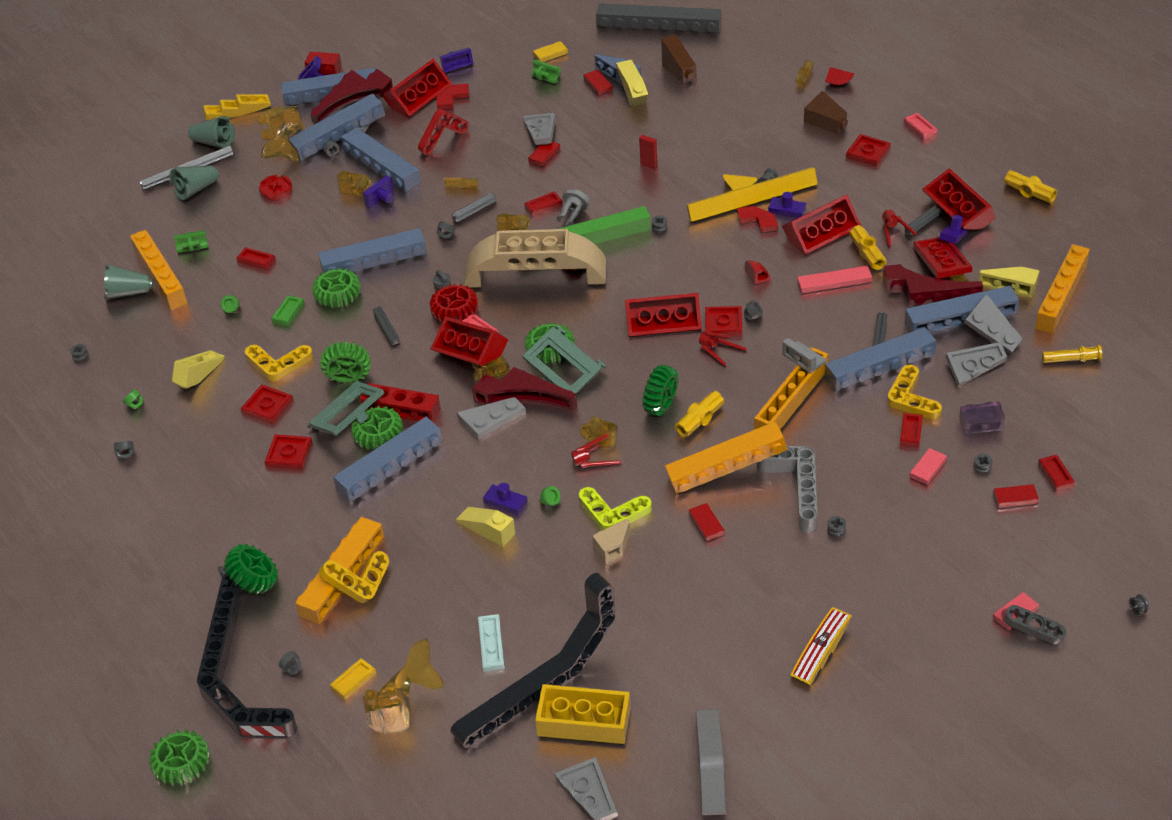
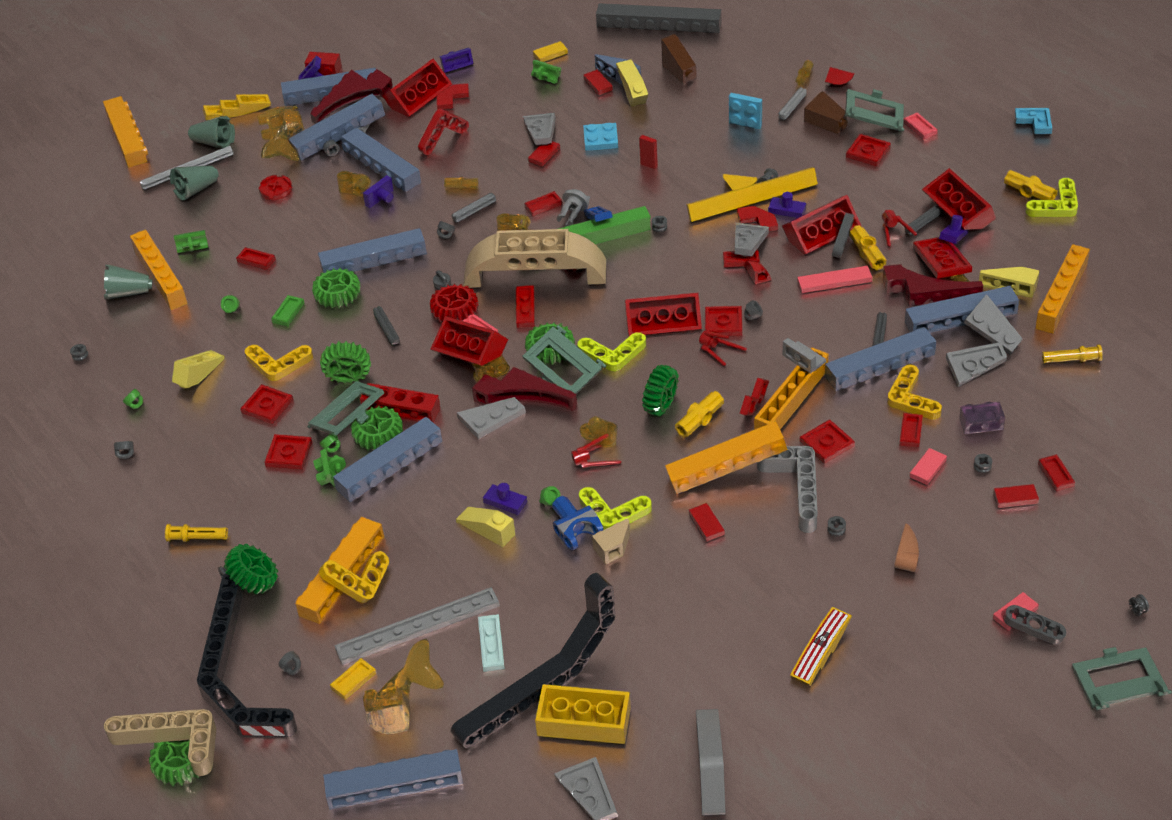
none -> light orange brick [103,96,148,168]
none -> tan beam [104,709,216,776]
none -> yellow pin [165,524,228,542]
none -> bright green hips [313,449,346,487]
none -> bright green tile [320,434,340,453]
none -> sand blue brick [323,749,463,810]
none -> light grey tile [334,587,500,665]
none -> red tile [516,285,535,328]
none -> blue connector [552,496,603,551]
none -> neon yellow beam [577,333,646,372]
none -> medium azure plate [583,123,618,151]
none -> blue tile [584,206,613,222]
none -> red tile [723,250,760,268]
none -> medium azure plate [729,93,762,129]
none -> light grey wing [735,223,769,257]
none -> red tile [740,378,769,416]
none -> light grey axle [778,87,807,120]
none -> red tile [799,419,855,464]
none -> dark grey beam [832,213,855,259]
none -> sand green piece [845,89,904,132]
none -> nougat piece [894,523,919,573]
none -> medium azure plate [1014,108,1052,135]
none -> neon yellow beam [1025,178,1078,217]
none -> sand green piece [1072,647,1172,710]

